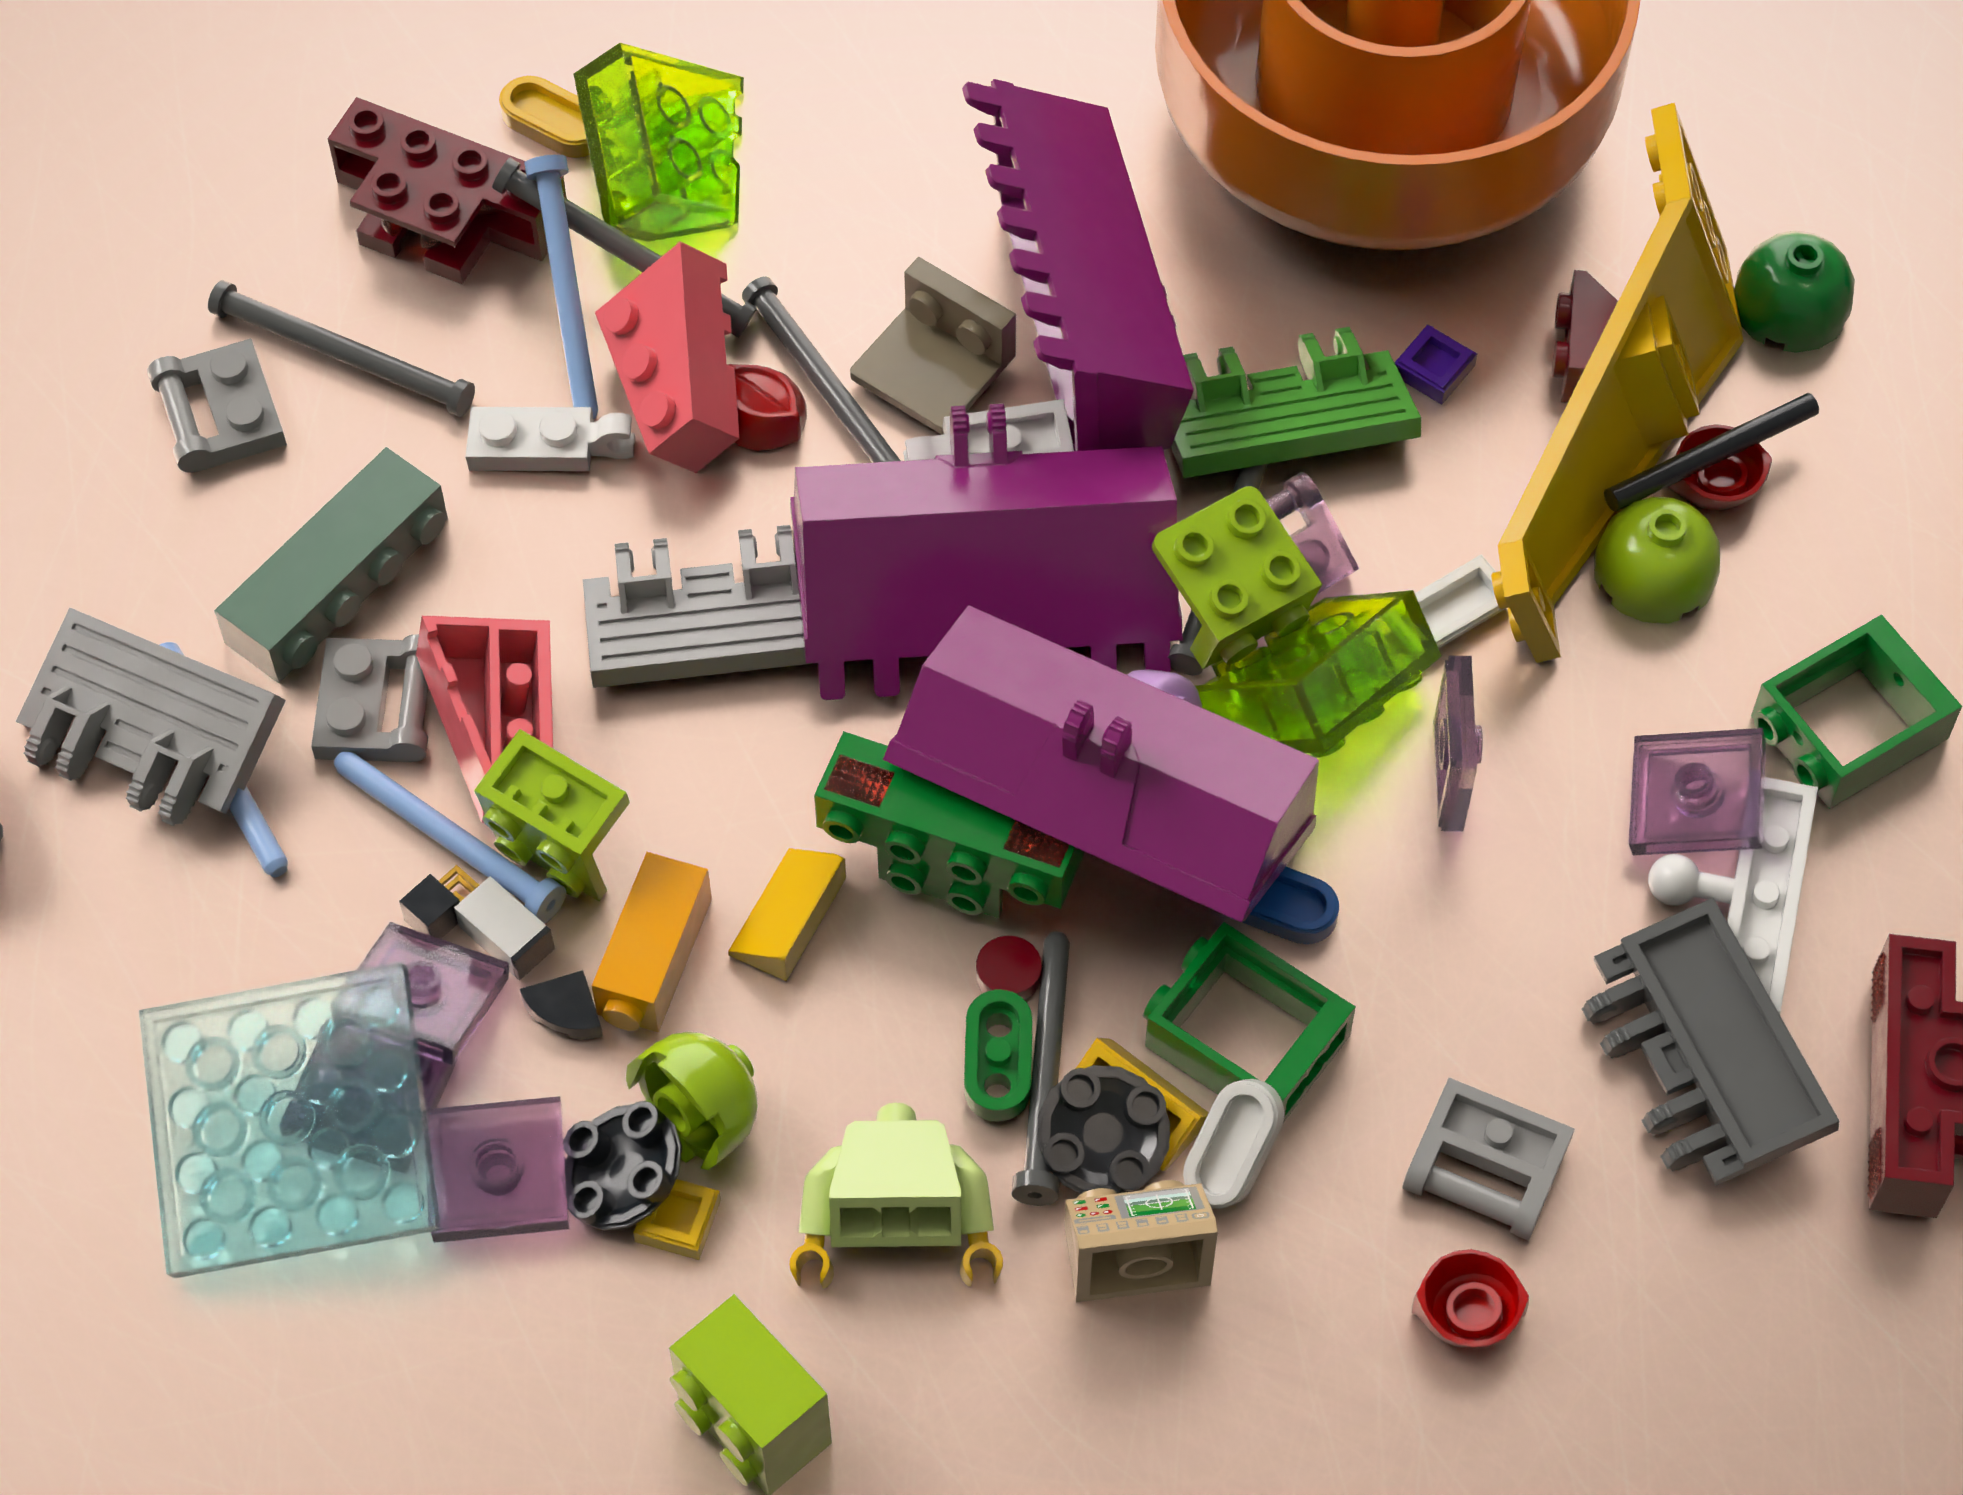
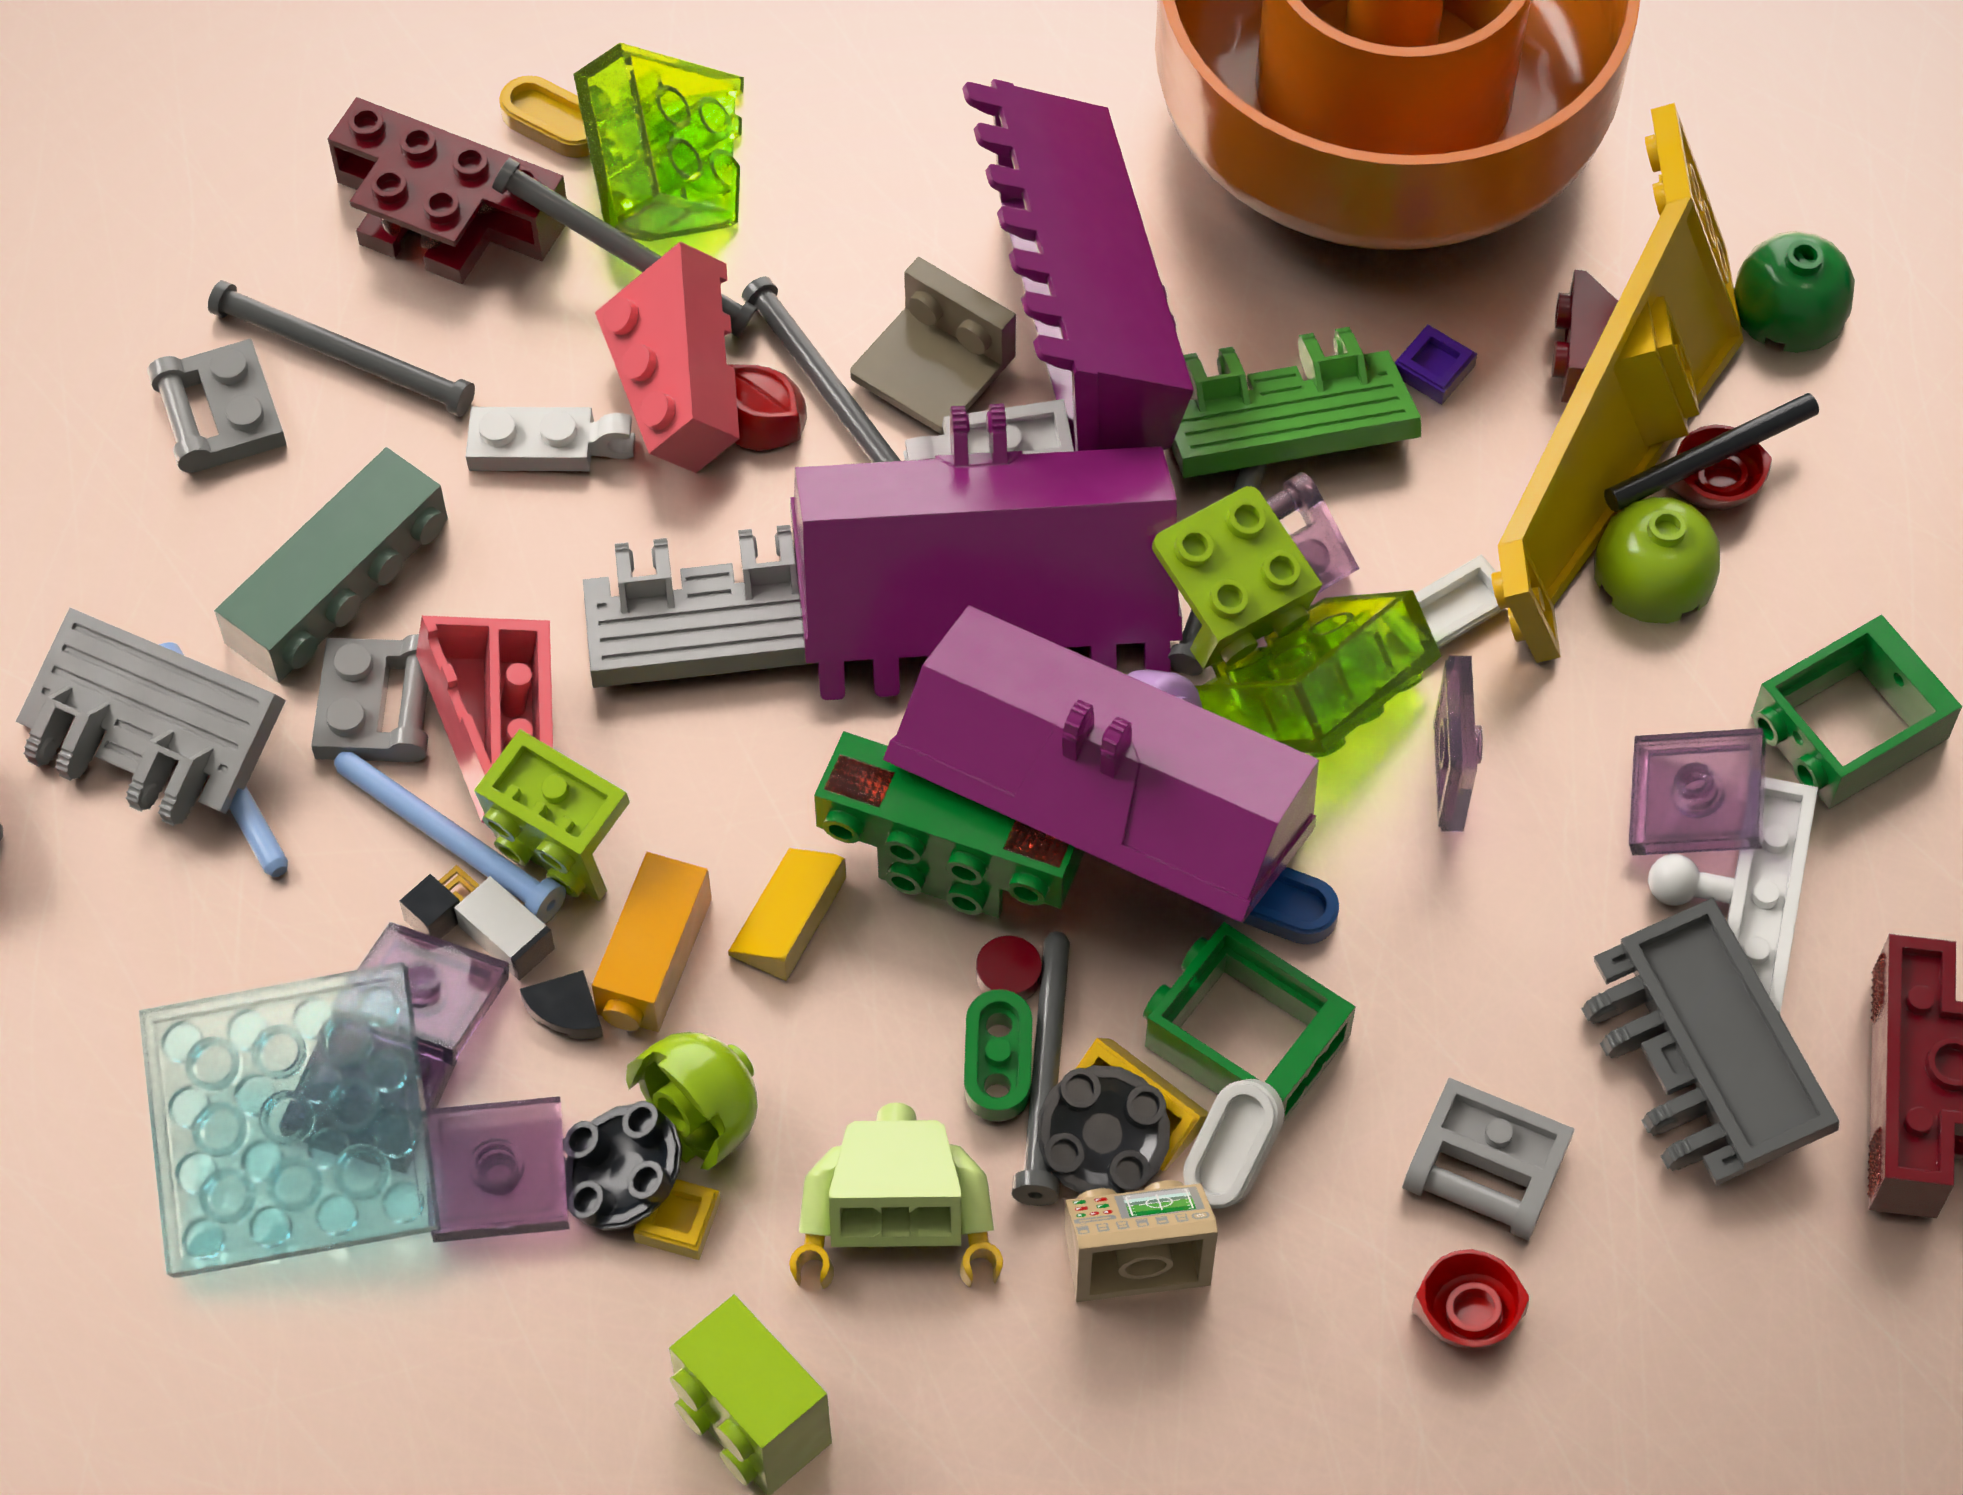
light blue bar [524,155,598,419] -> none

